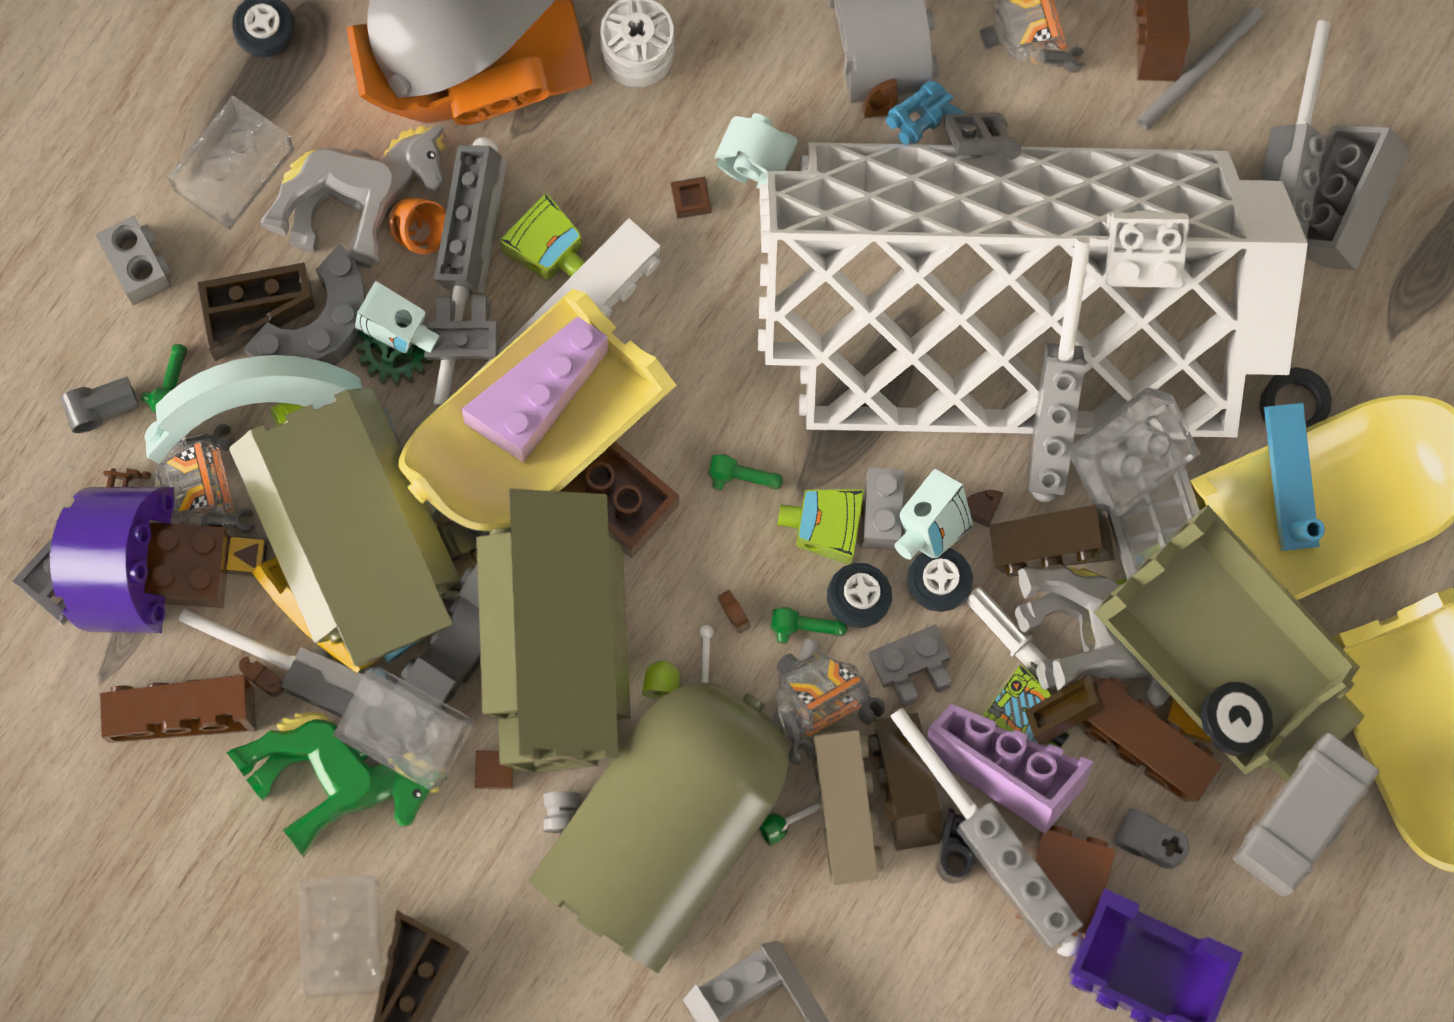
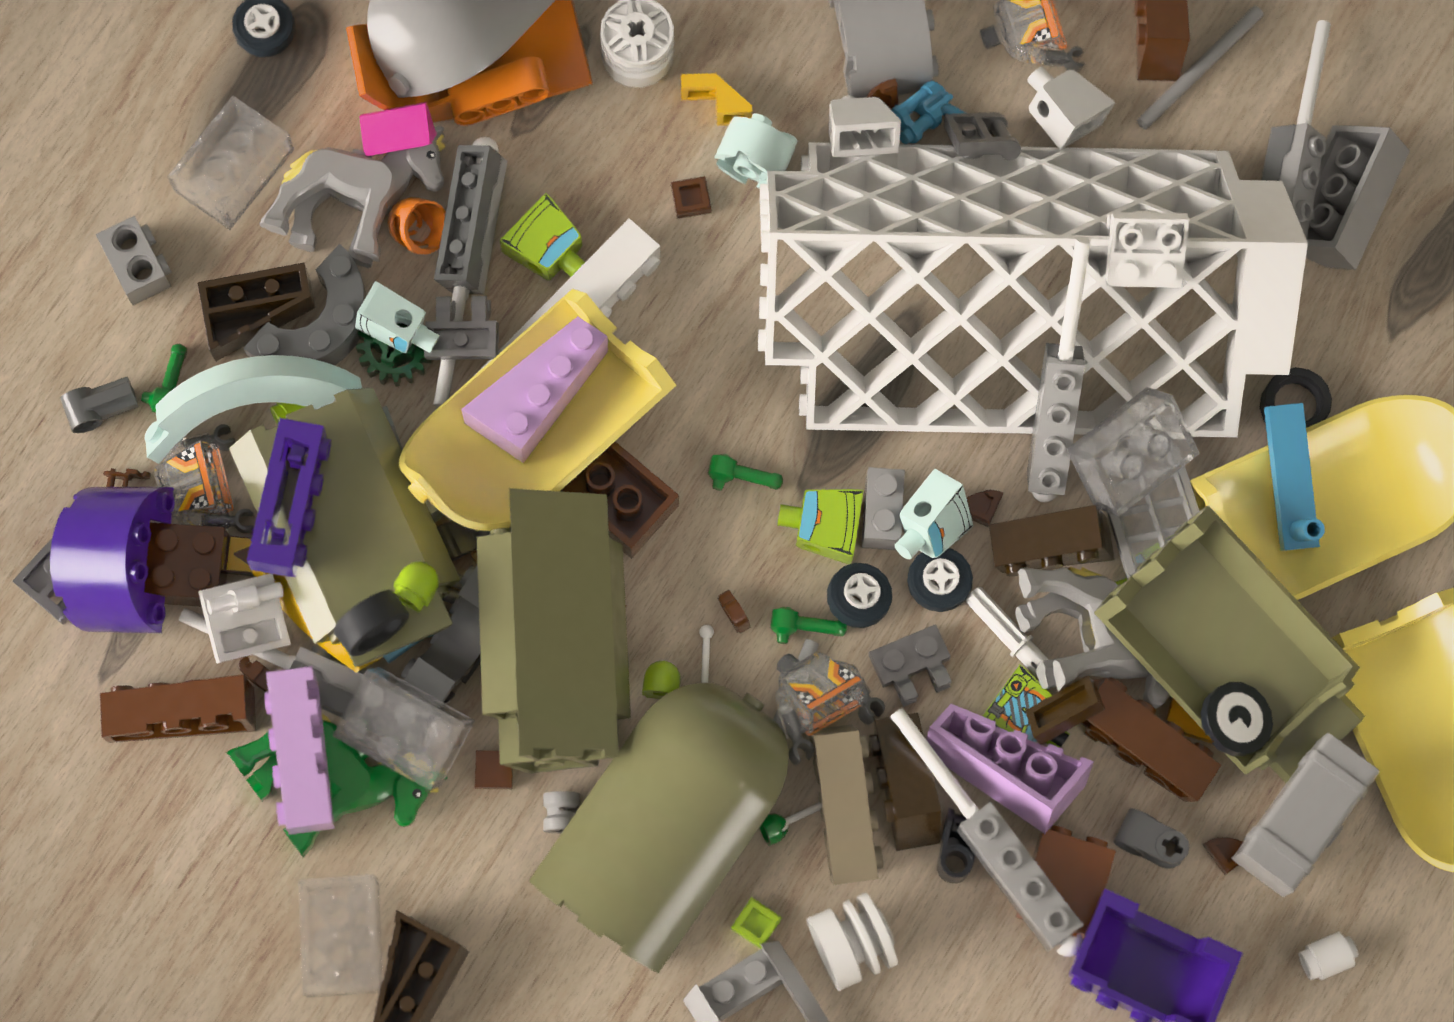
none -> white plate [198,574,291,663]
none -> dark purple brick [247,418,331,578]
none -> lavender wedge [264,666,335,835]
none -> black tyre [334,590,409,657]
none -> dark pink slope [359,102,437,156]
none -> lime piece [393,561,439,613]
none -> yellow slope [681,73,752,126]
none -> lime tile [731,897,782,949]
none -> white wheel [807,892,898,991]
none -> white torso [829,95,901,158]
none -> white torso [1027,67,1115,150]
none -> reddish brown tile [1203,837,1243,875]
none -> white brick [1299,932,1358,980]

